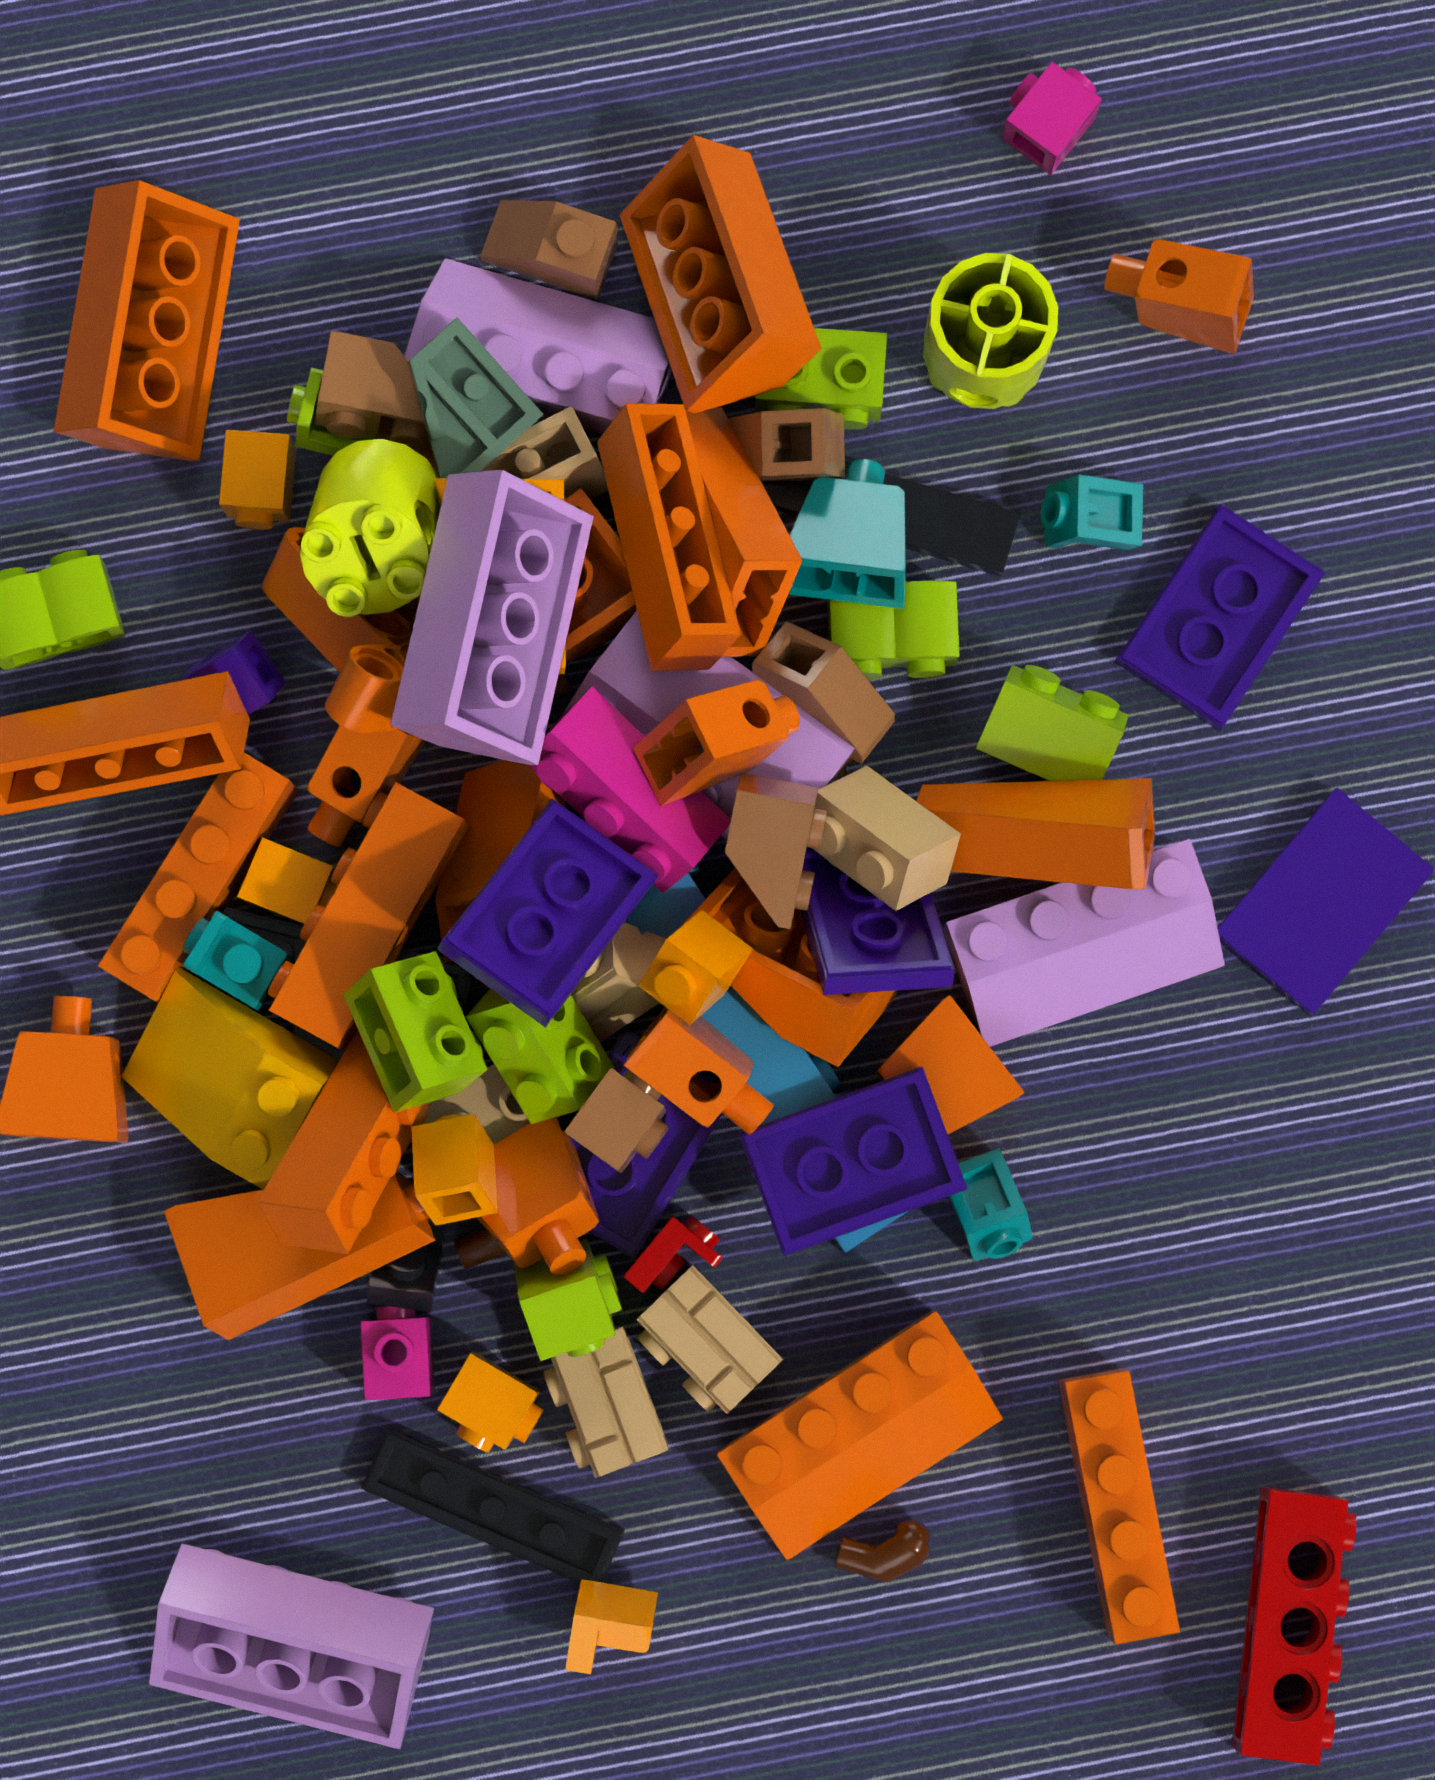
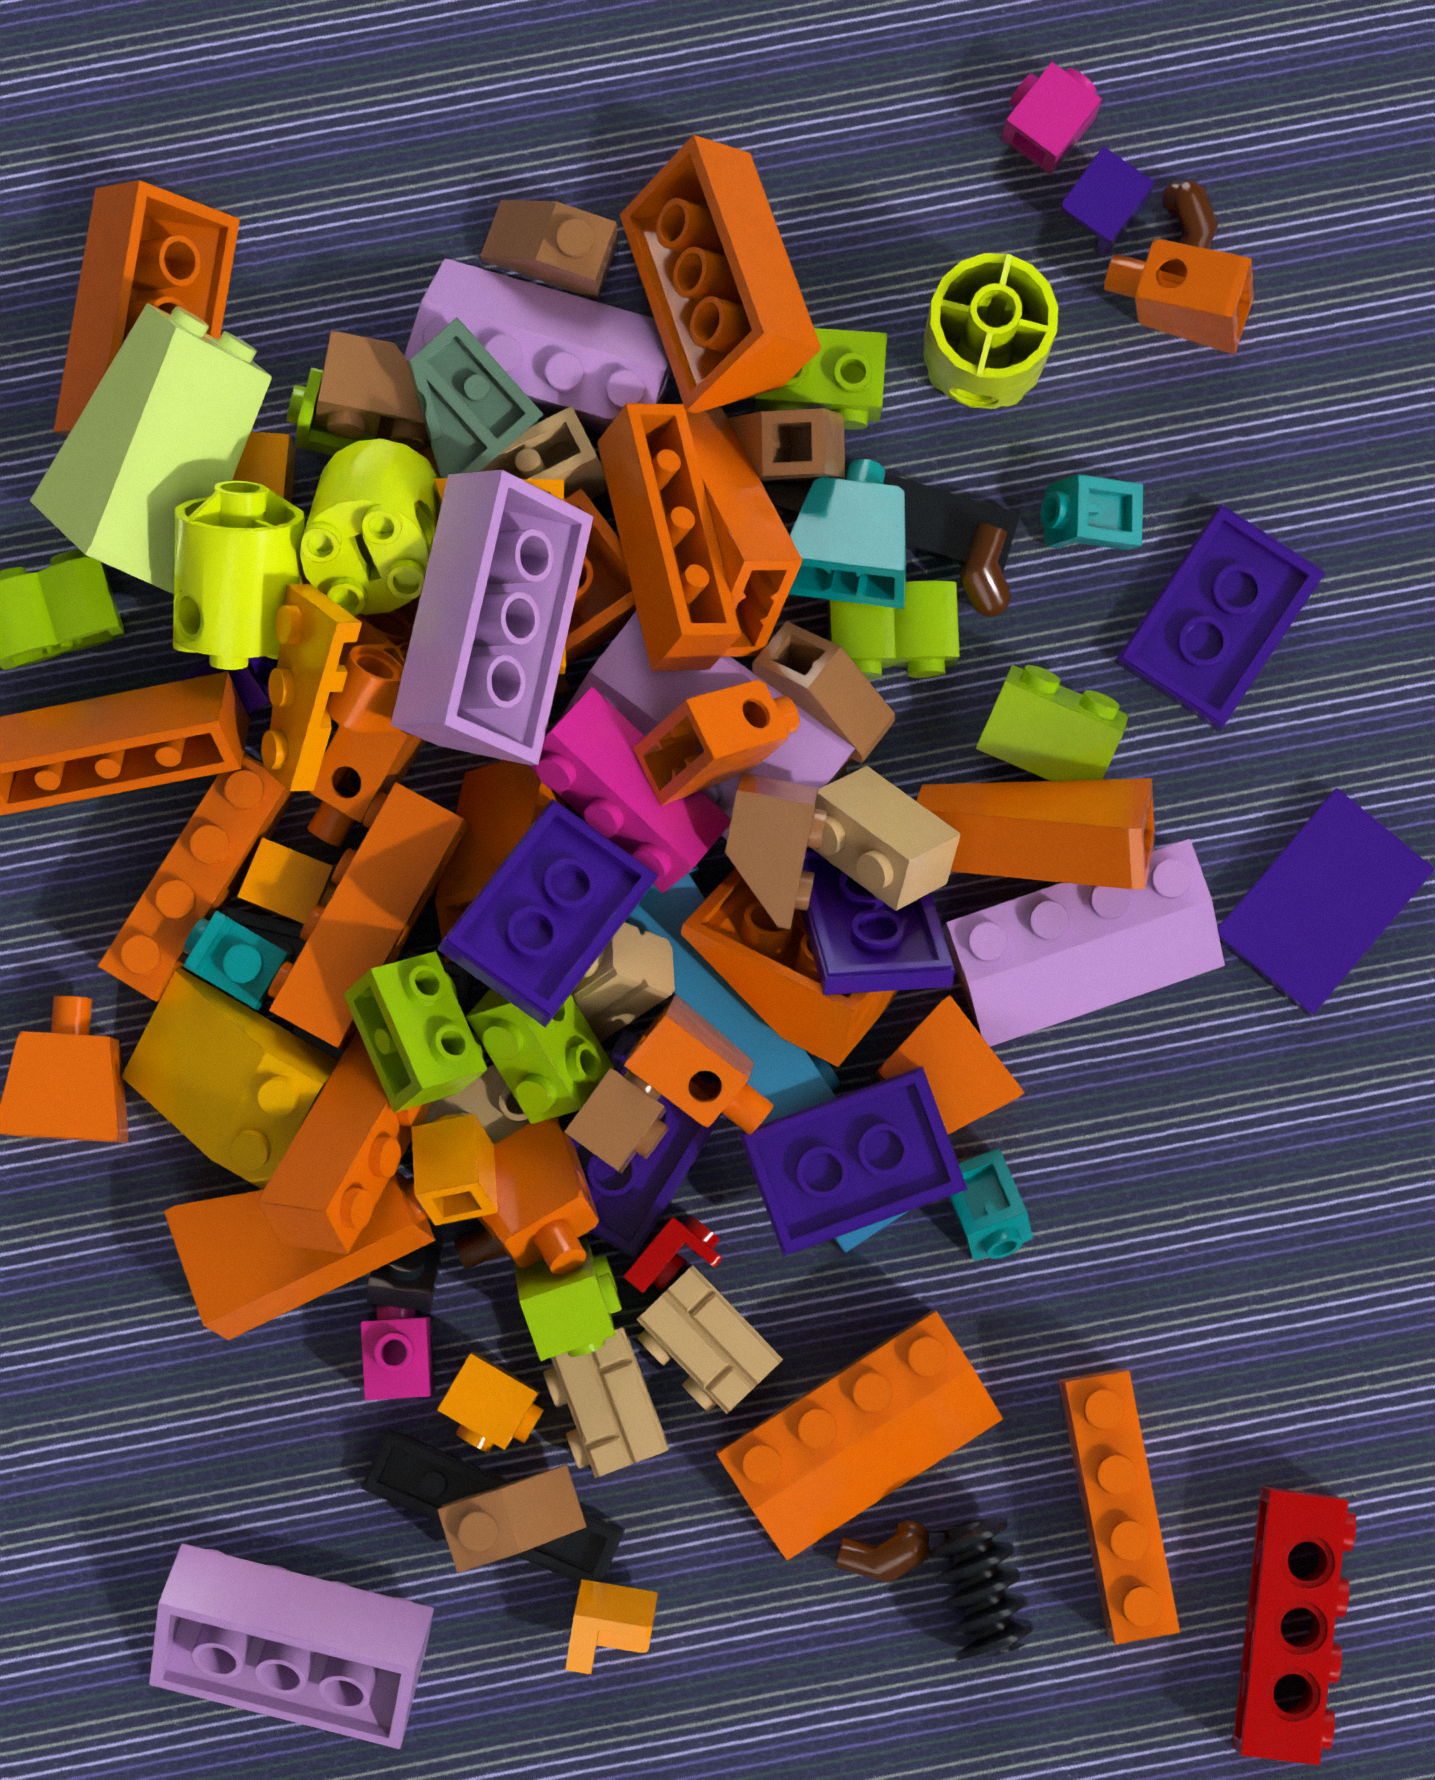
light orange brick [638,909,753,1026] -> none
none -> yellowish green slope [30,303,272,594]
none -> neon yellow cylinder [173,481,305,670]
none -> light orange wing [261,584,362,791]
none -> medium nougat slope [437,1464,587,1573]
none -> black piece [929,1515,1033,1661]
none -> reddish brown arm [960,522,1011,617]
none -> dark purple panel [1061,146,1155,258]
none -> reddish brown arm [1162,180,1218,249]

